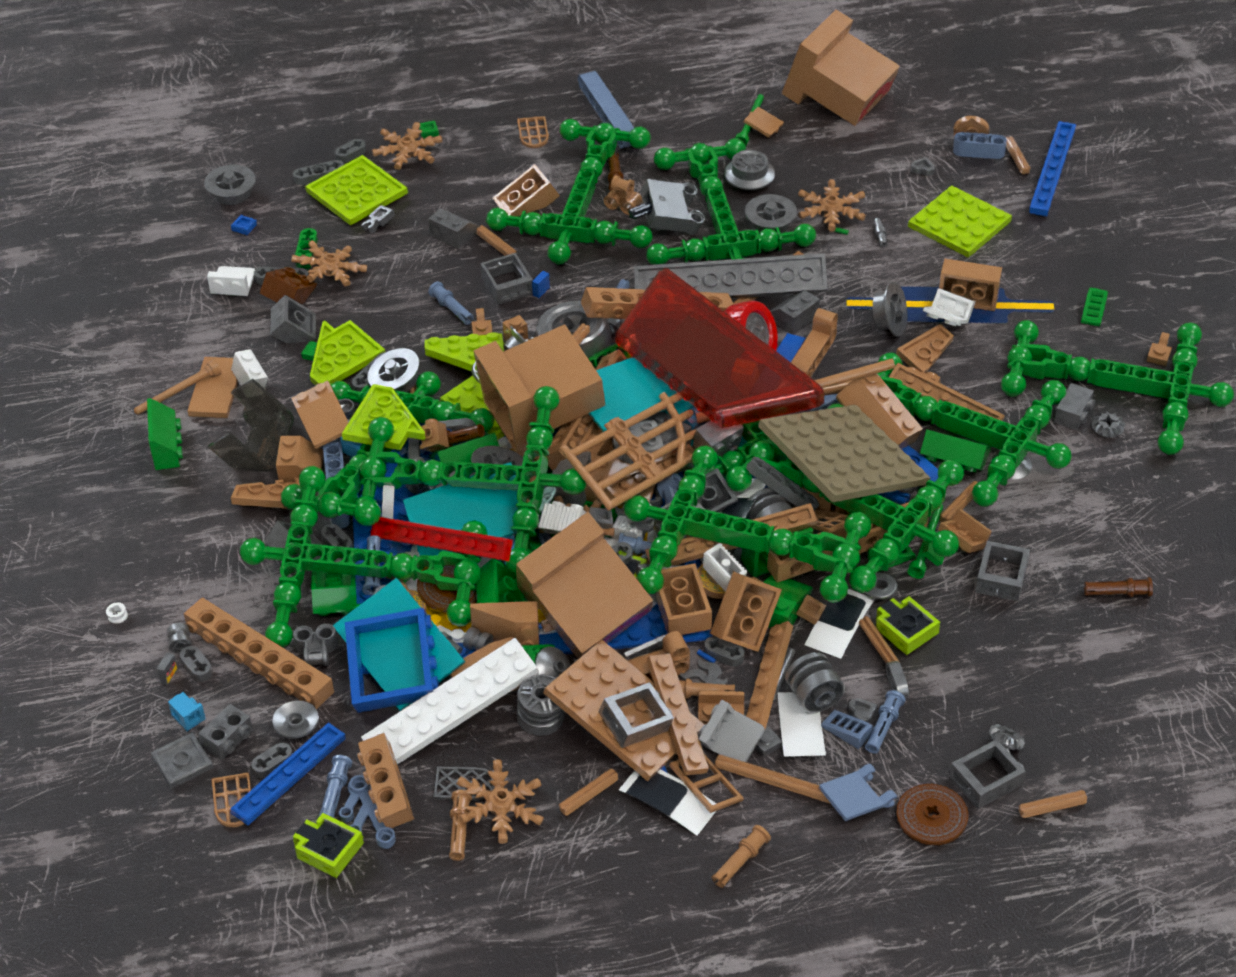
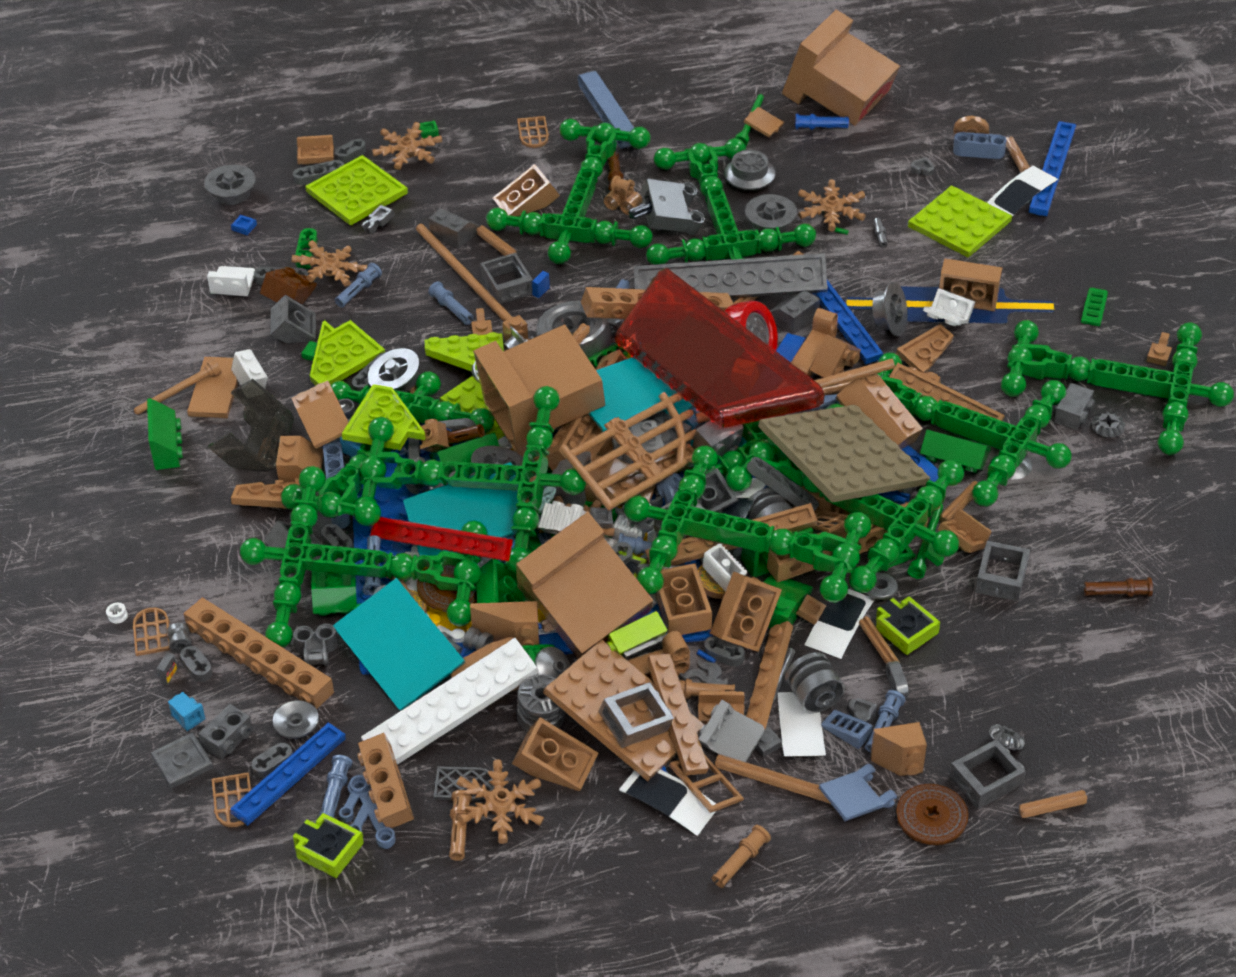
blue window [345,608,439,713] -> none
white sticker [382,485,394,519] -> none
medium nougat axle [559,769,618,816] -> none
none -> medium nougat window [132,608,170,656]
none -> medium nougat bracket [297,135,334,165]
none -> sand blue pin [334,263,382,308]
none -> medium nougat piece [416,224,513,322]
none -> medium nougat slope [512,717,598,791]
none -> lime window [606,611,667,656]
none -> blue pin [795,113,849,130]
none -> medium nougat brick [810,334,861,377]
none -> blue plate [812,280,883,364]
none -> medium nougat slope [871,722,927,776]
none -> sticker [987,166,1058,216]

